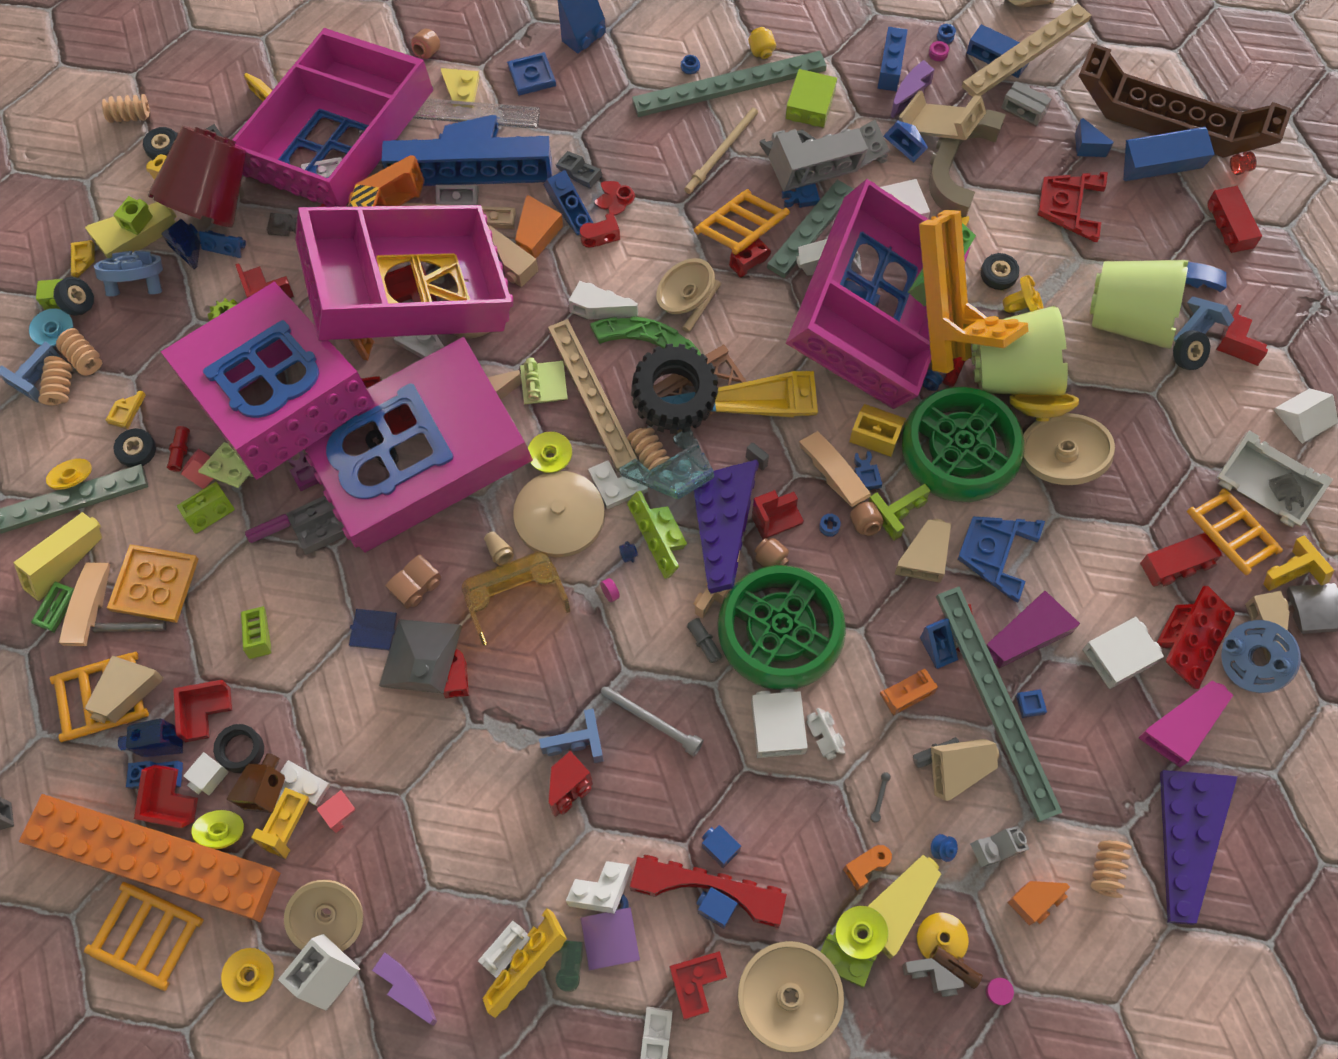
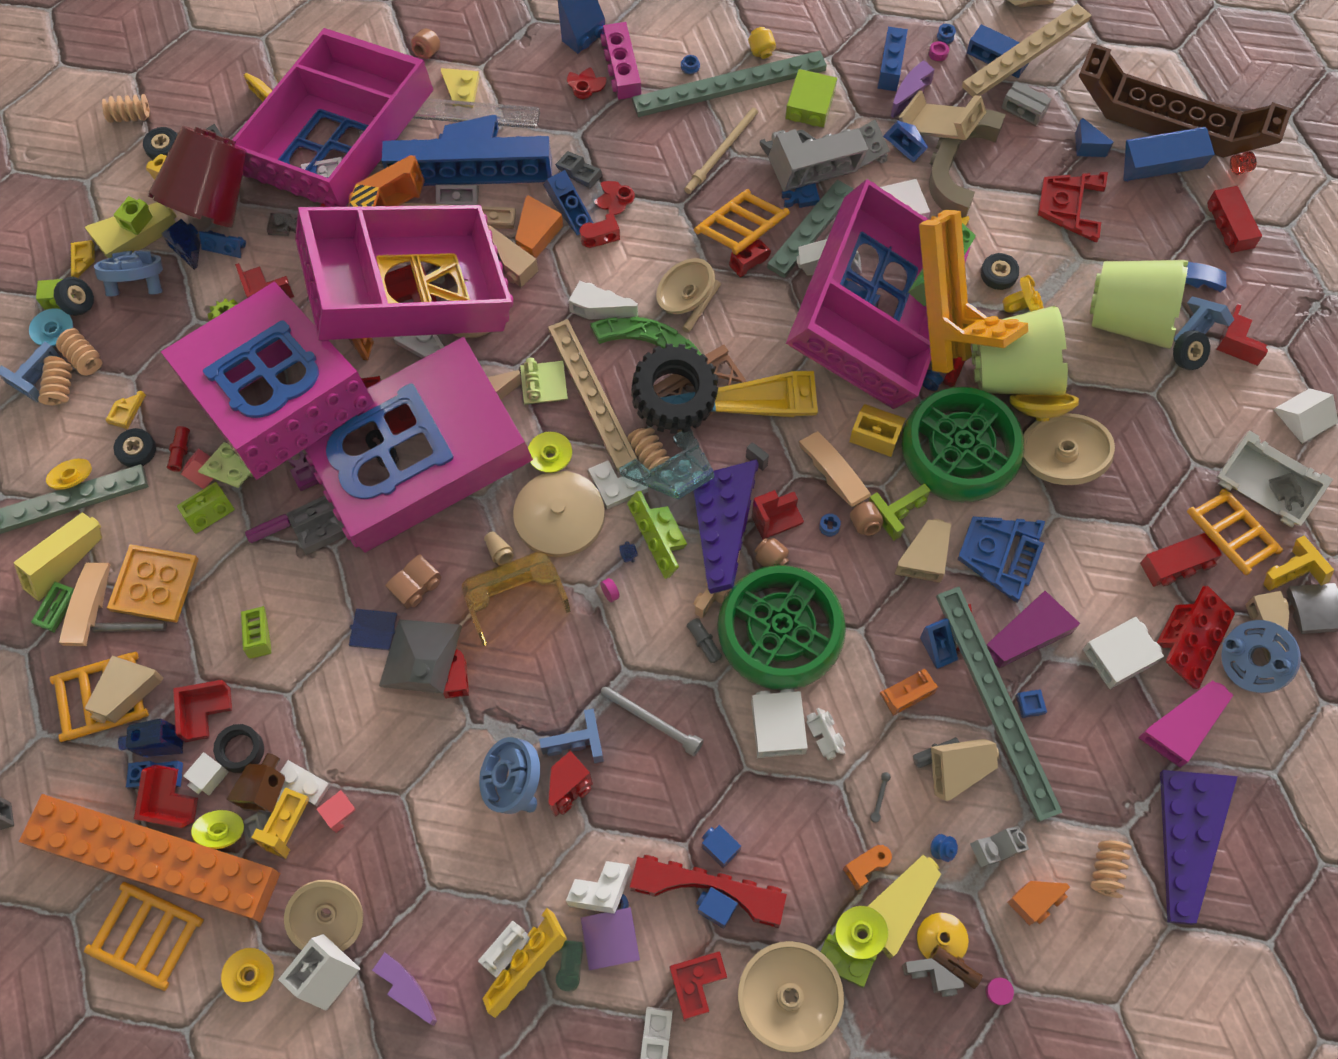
blue tile [507,52,556,96] -> none
blue plate [854,451,882,490] -> none
none -> light grey slope [243,812,272,845]
none -> medium blue piece [479,737,540,814]
none -> red plate [567,67,607,99]
none -> dark pink brick [600,22,641,100]
none -> blue slope [1007,535,1045,586]

